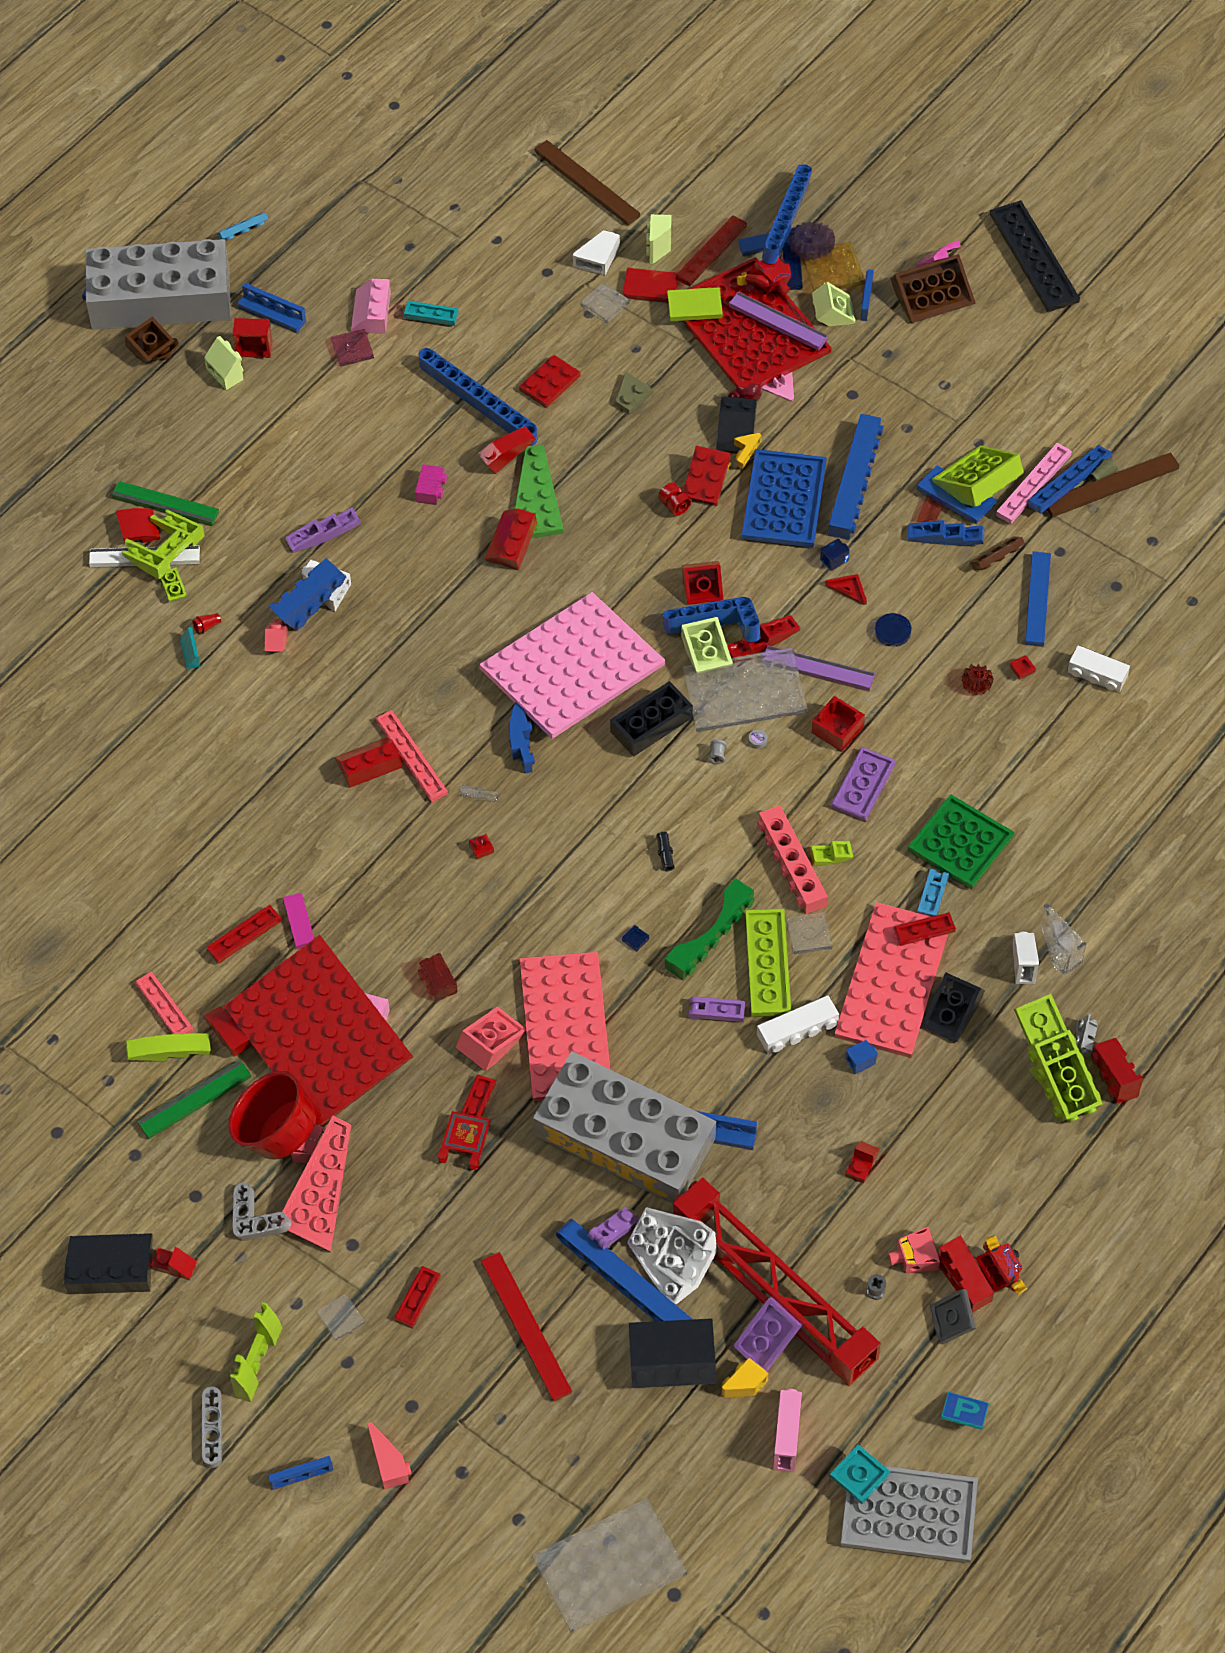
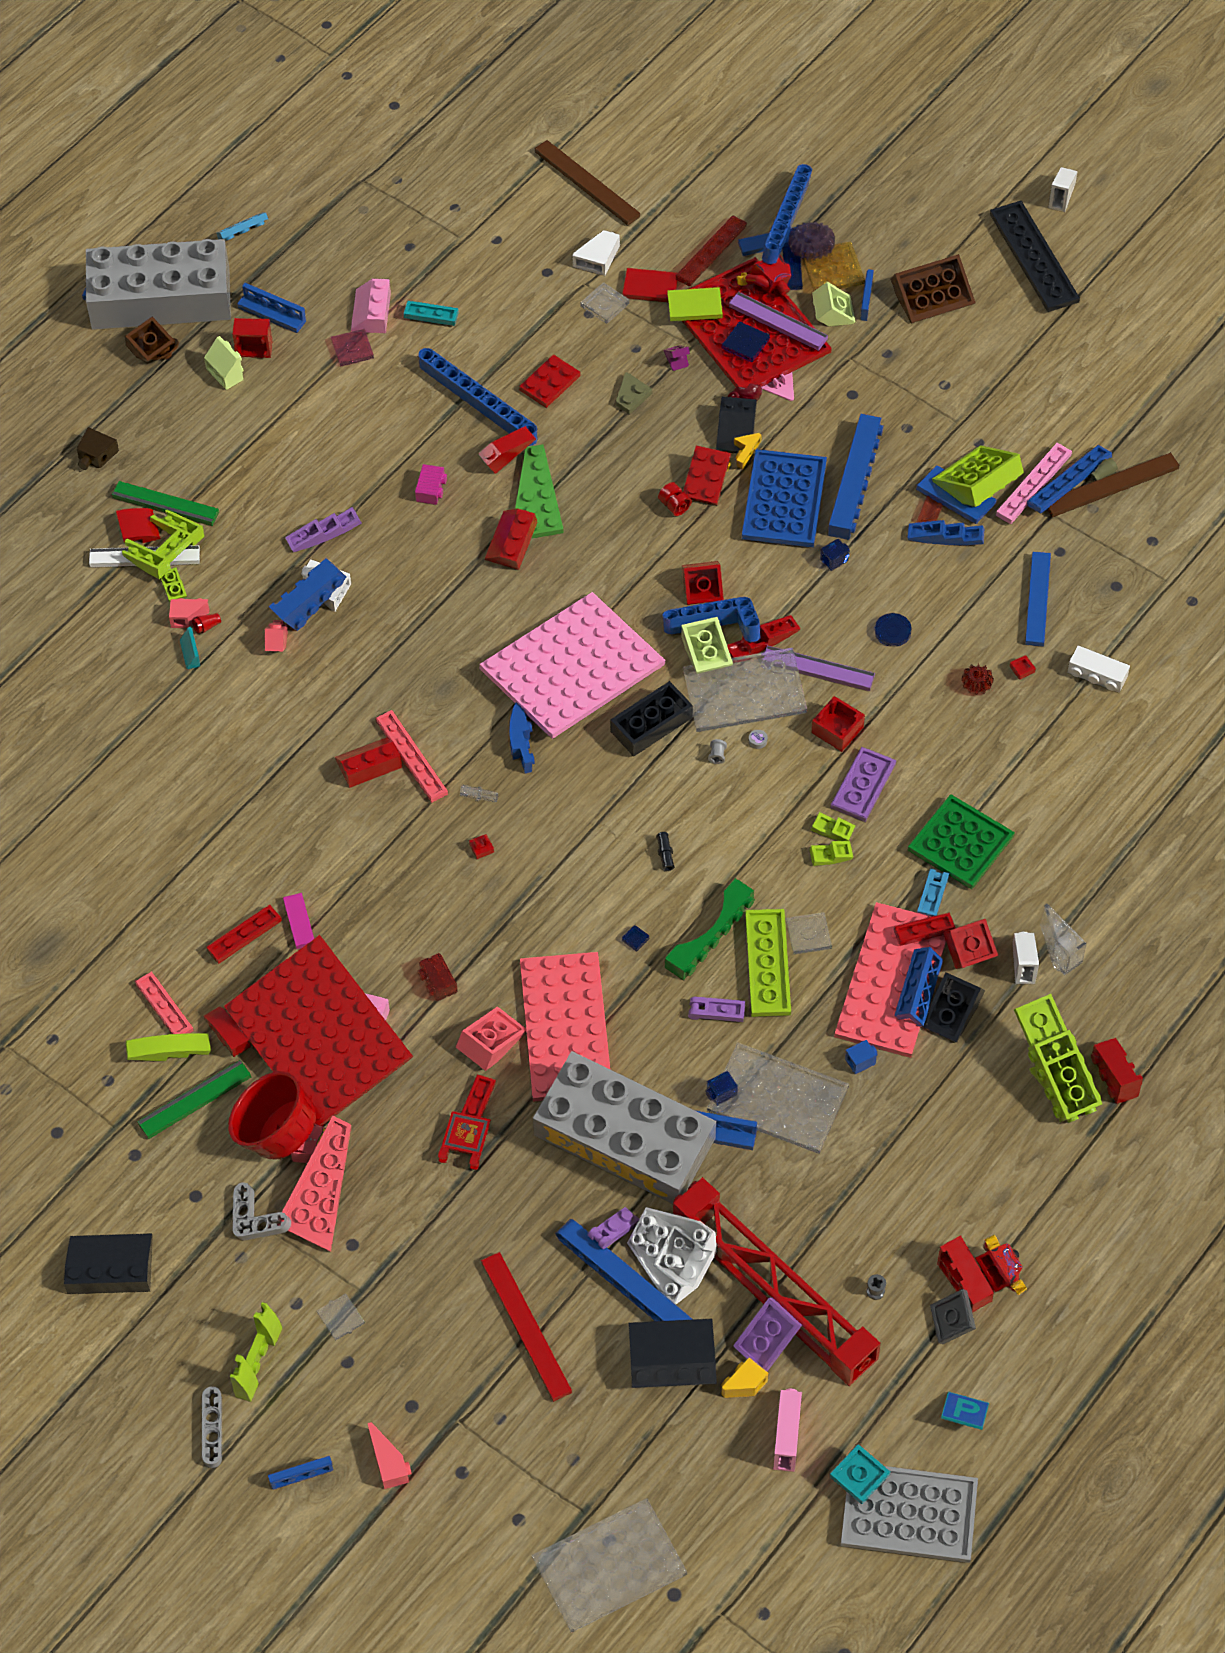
red slope [150,1247,197,1280] -> none
red tile [394,1266,441,1329] -> none
yellowish green slope [646,214,671,264] -> none
coral brick [757,805,828,914] -> none
white brick [757,996,839,1054] -> none
red tile [825,574,867,605] -> none
red slope [845,1141,880,1183] -> none
coral torso [888,1227,940,1273] -> none
dark pink slope [916,240,961,267] -> none
reddish brown plate [970,536,1025,570] -> none
light grey hinge [1075,1014,1098,1057] -> none
none -> dark brown torso [77,427,119,470]
none -> coral slope [169,598,210,628]
none -> magenta slope [663,345,690,371]
none -> clear blue brick [705,1071,738,1106]
none -> clear plate [707,1042,849,1154]
none -> clear blue tile [722,321,770,362]
none -> lime slope [811,812,855,841]
none -> blue fence [894,947,943,1027]
none -> red container [943,918,998,969]
none -> white slope [1049,167,1077,212]

